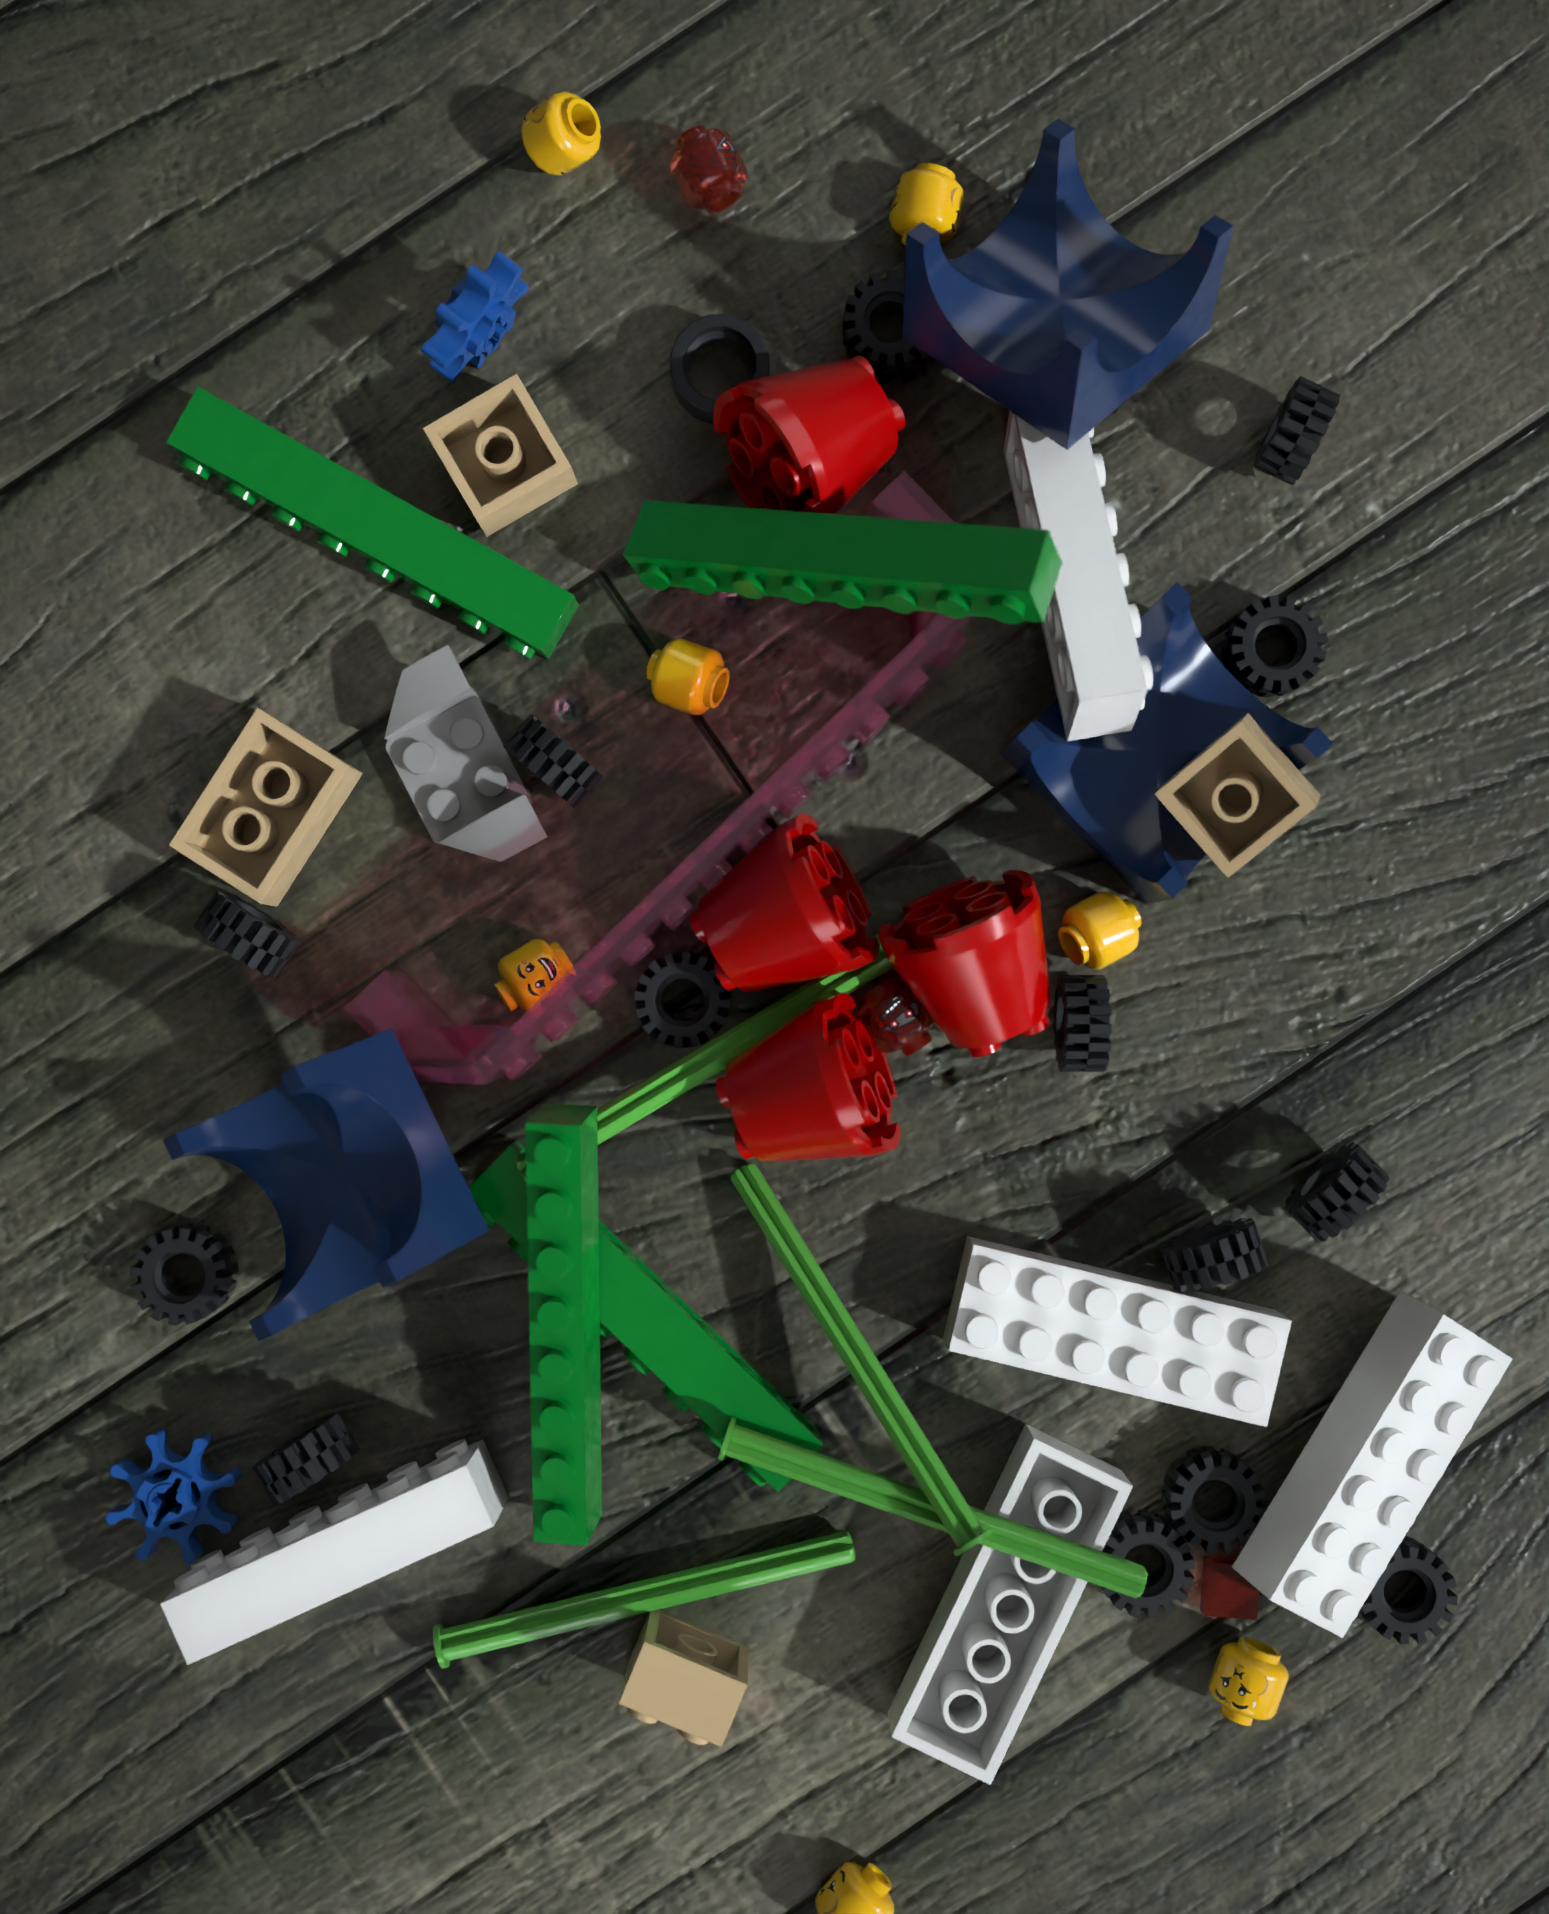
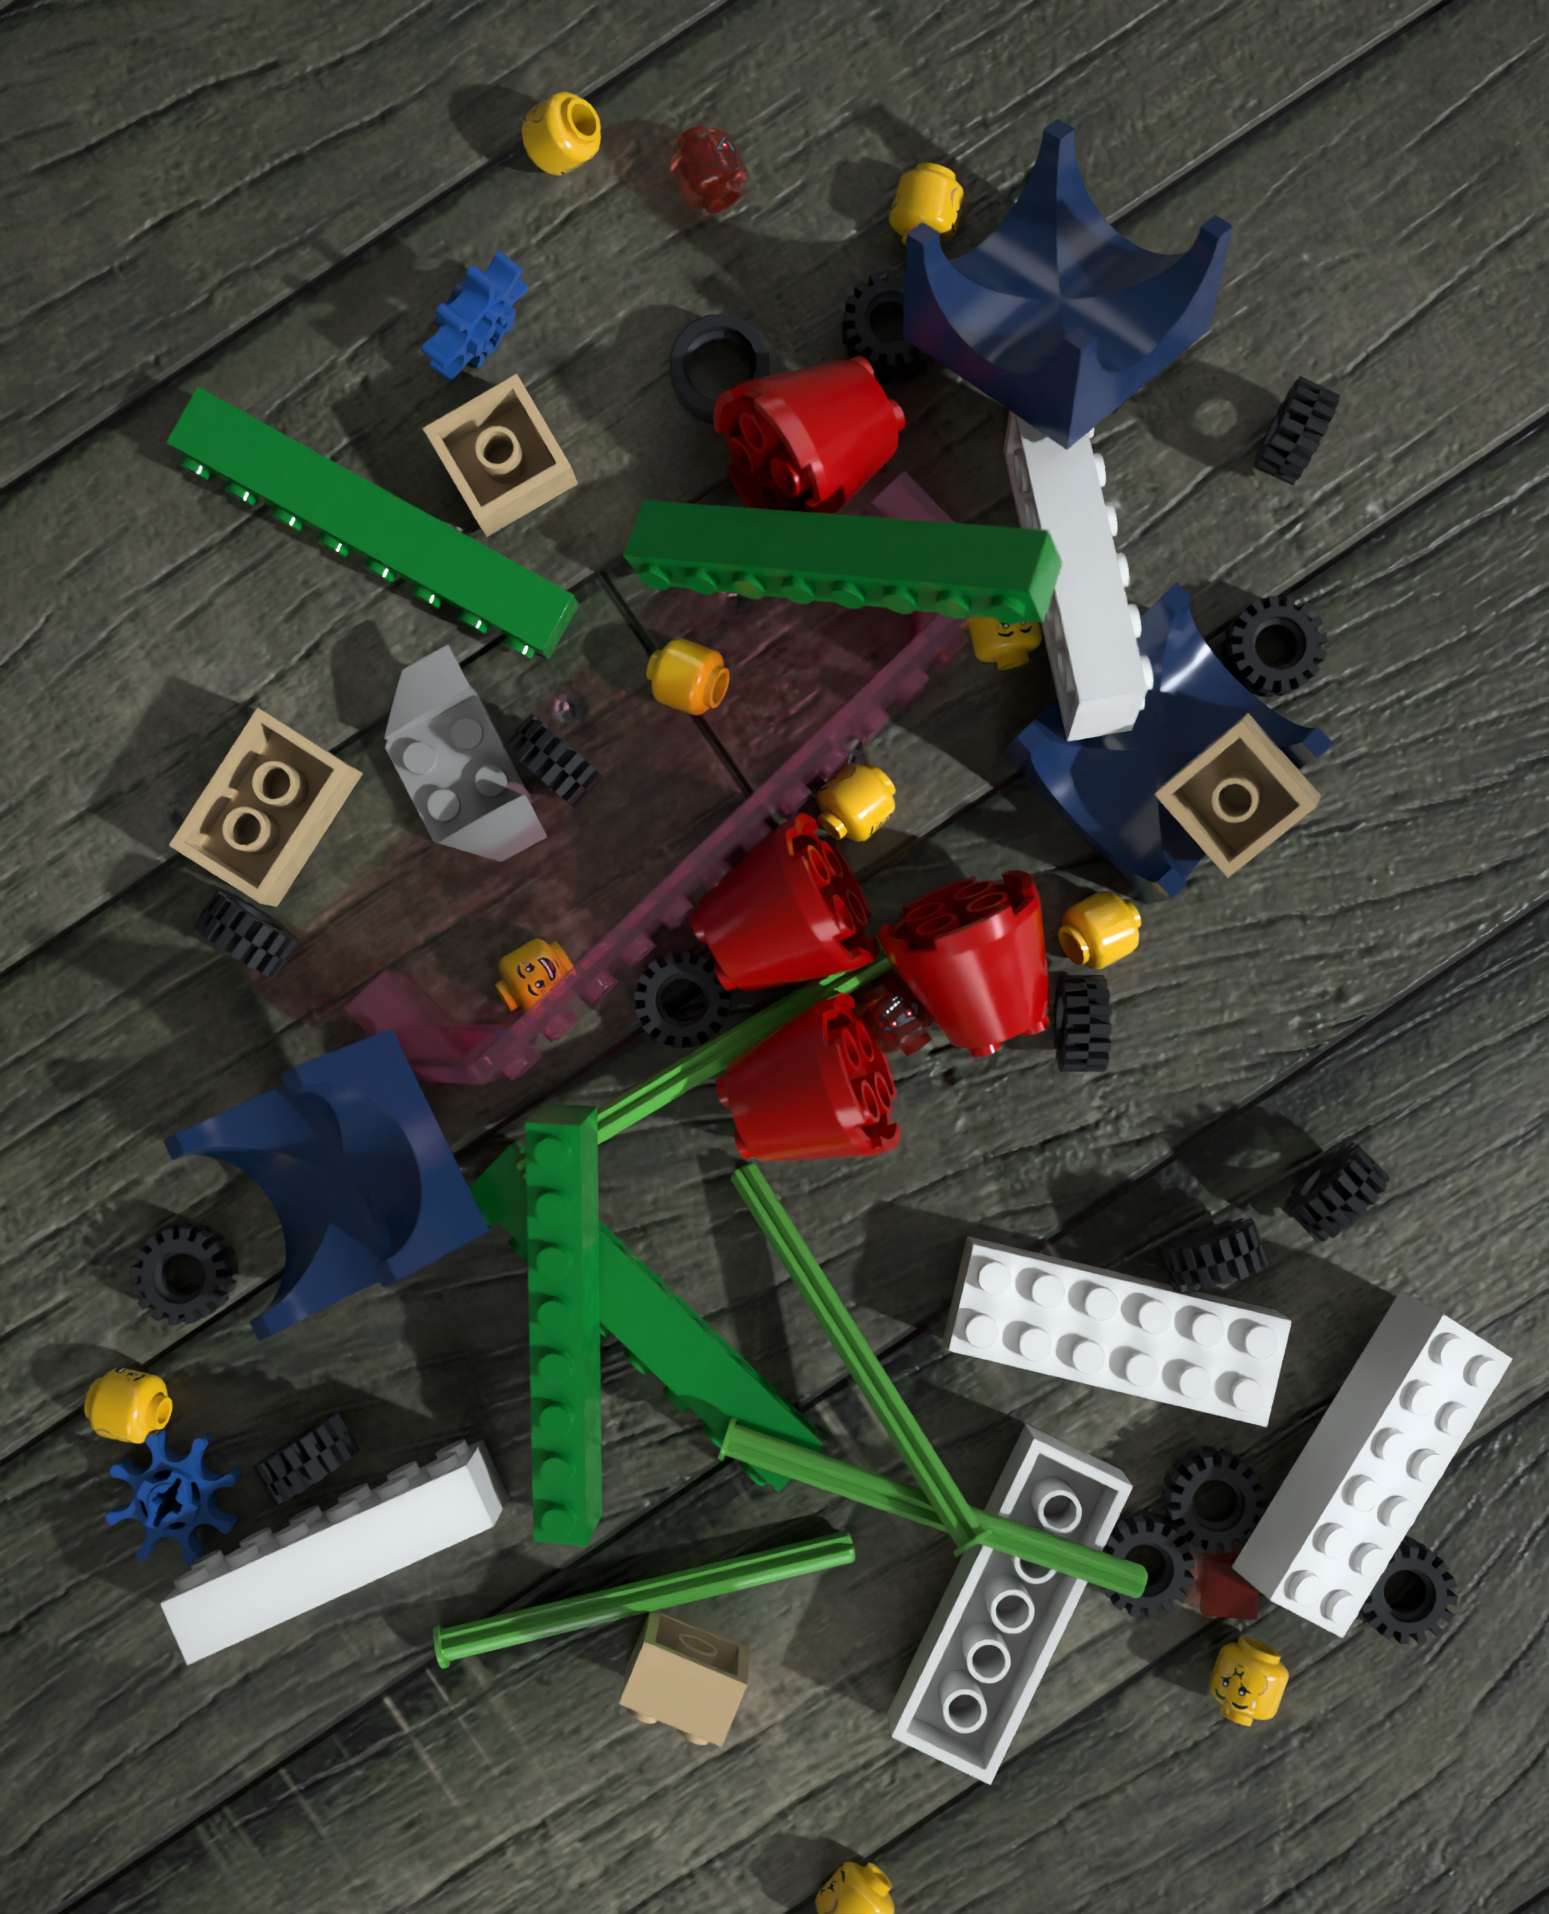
none -> yellow head [84,1367,172,1444]
none -> yellow head [817,763,896,842]
none -> yellow head [966,616,1042,670]

